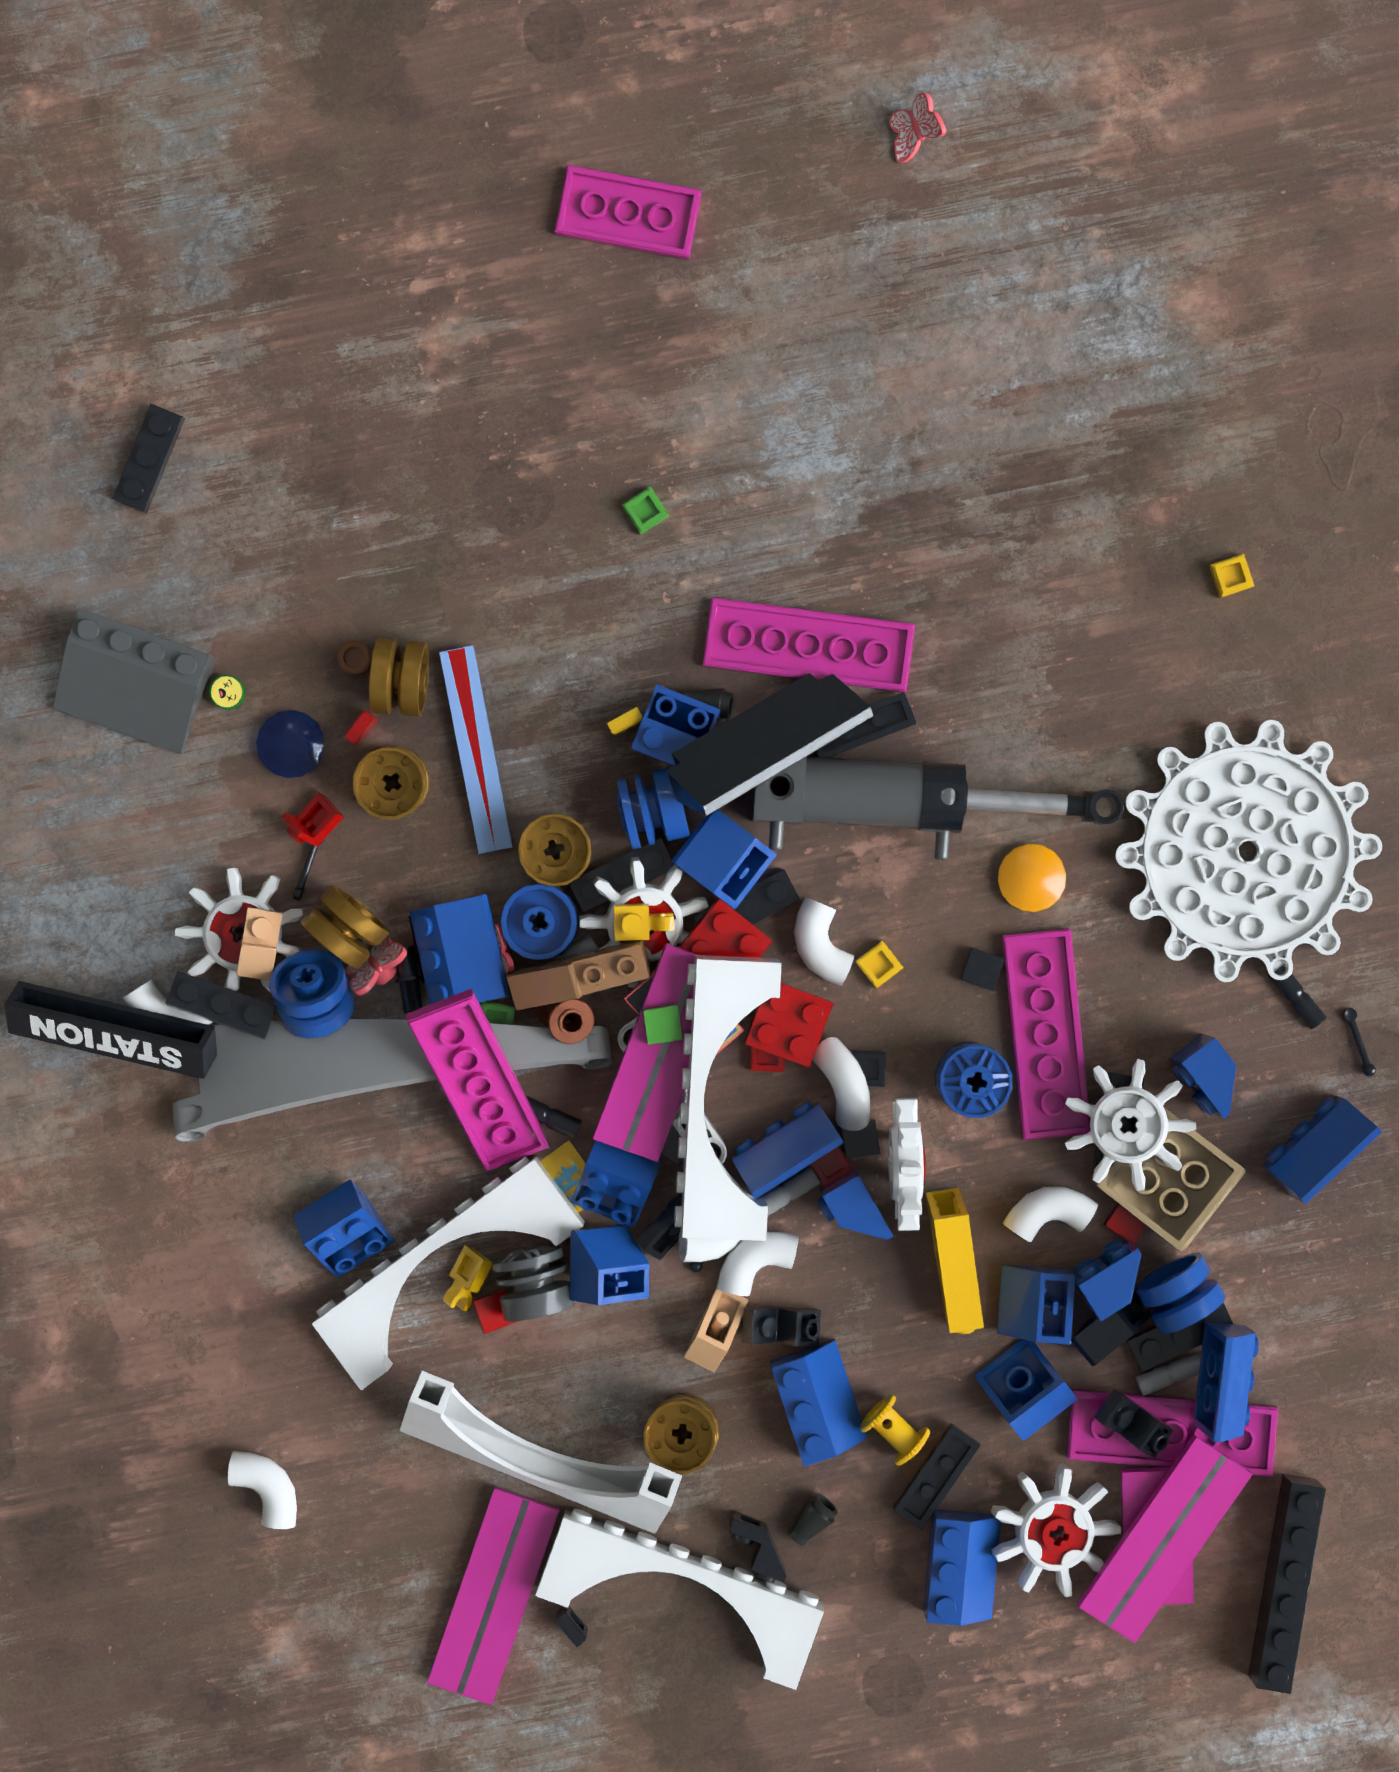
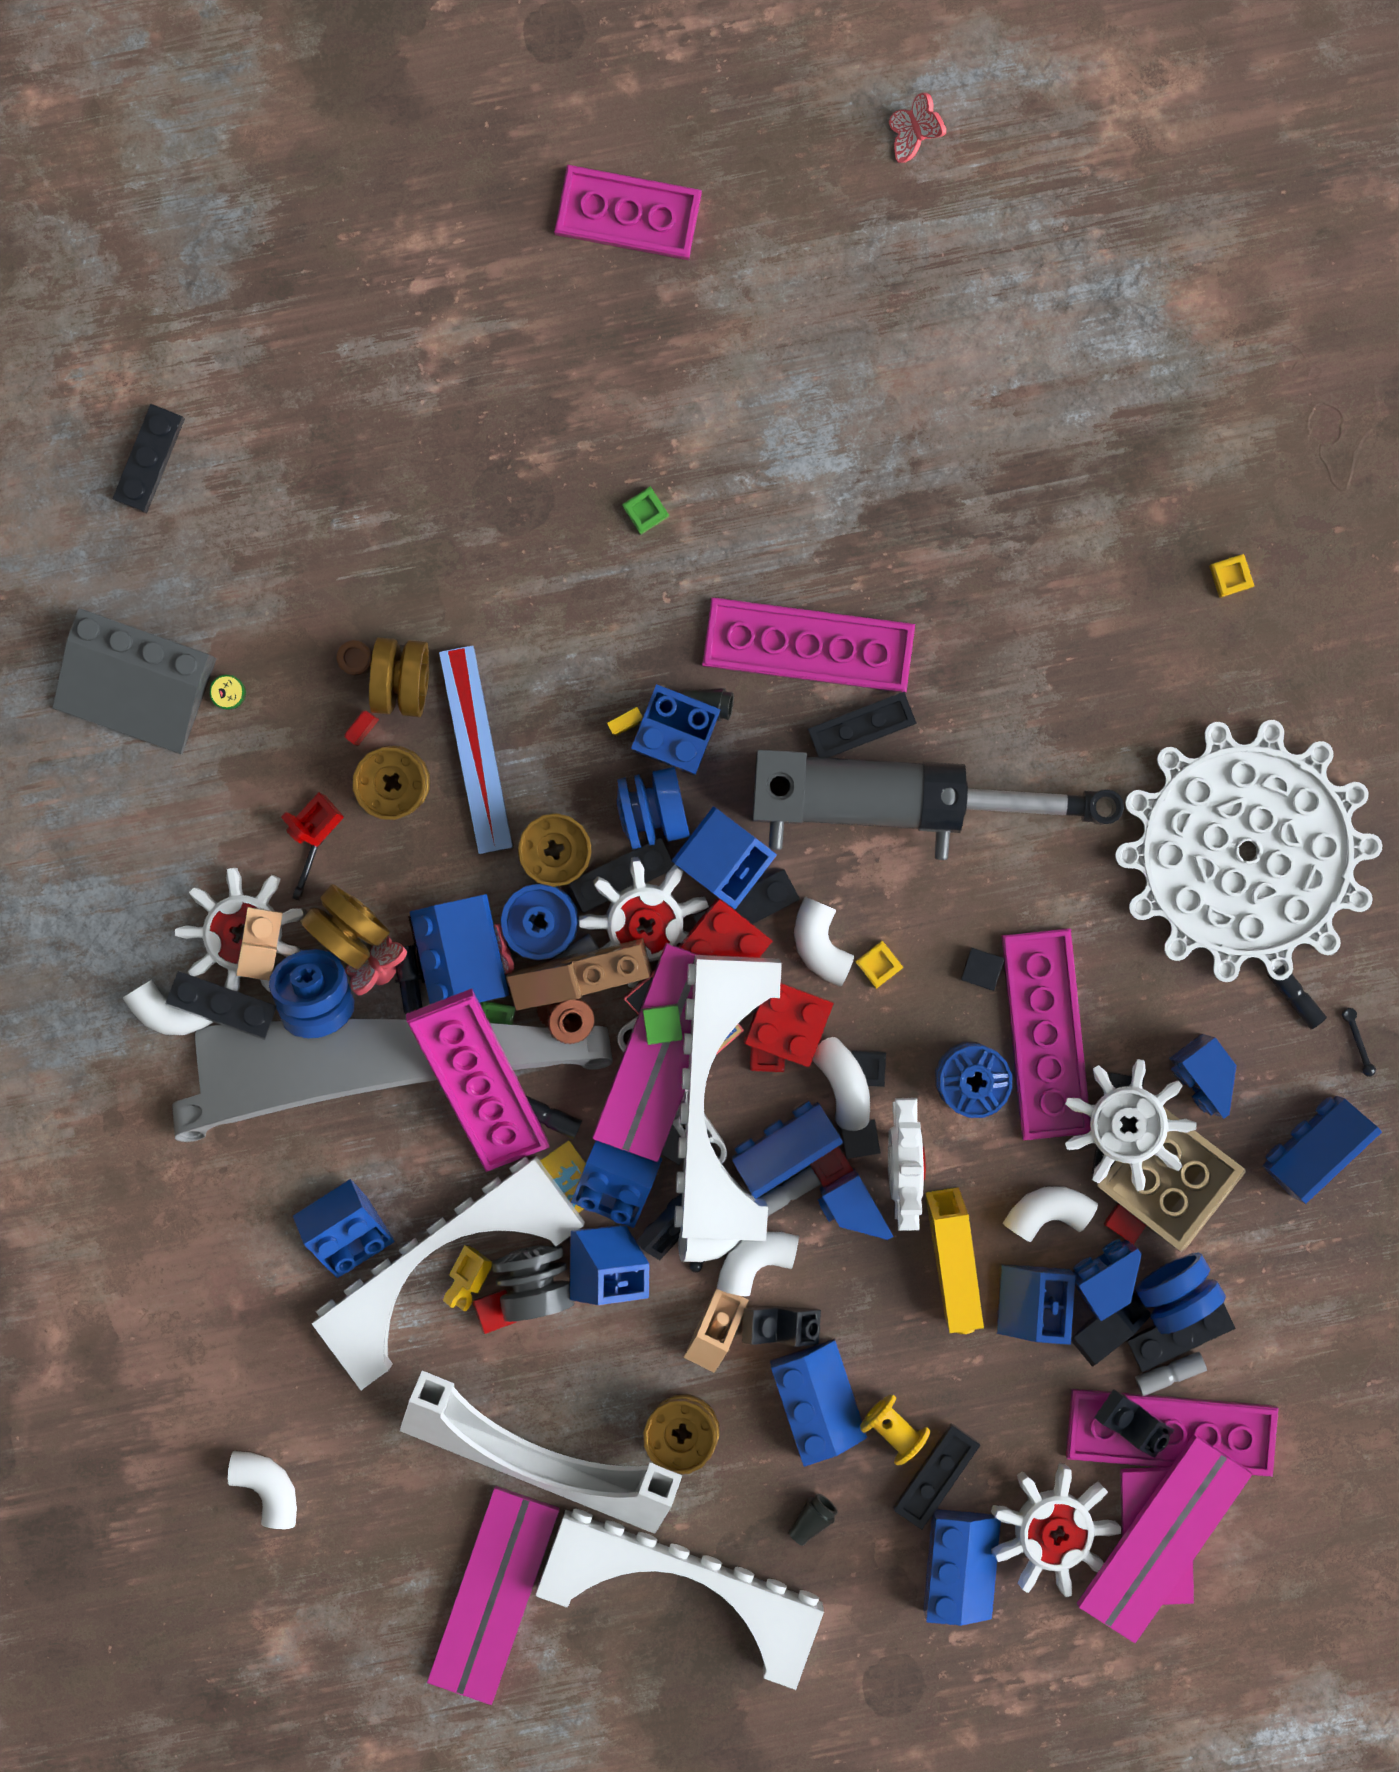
black brick [4,981,217,1079] -> none
clear blue dish [256,710,325,778] -> none
black tile [555,1606,588,1647] -> none
yellow plate [614,903,674,941] -> none
black slope [666,673,873,816] -> none
black slope [729,1510,786,1583] -> none
blue slope [974,1339,1078,1441] -> none
light orange dish [998,844,1066,912] -> none
blue slope [1193,1322,1259,1442] -> none
black brick [1248,1474,1326,1694] -> none

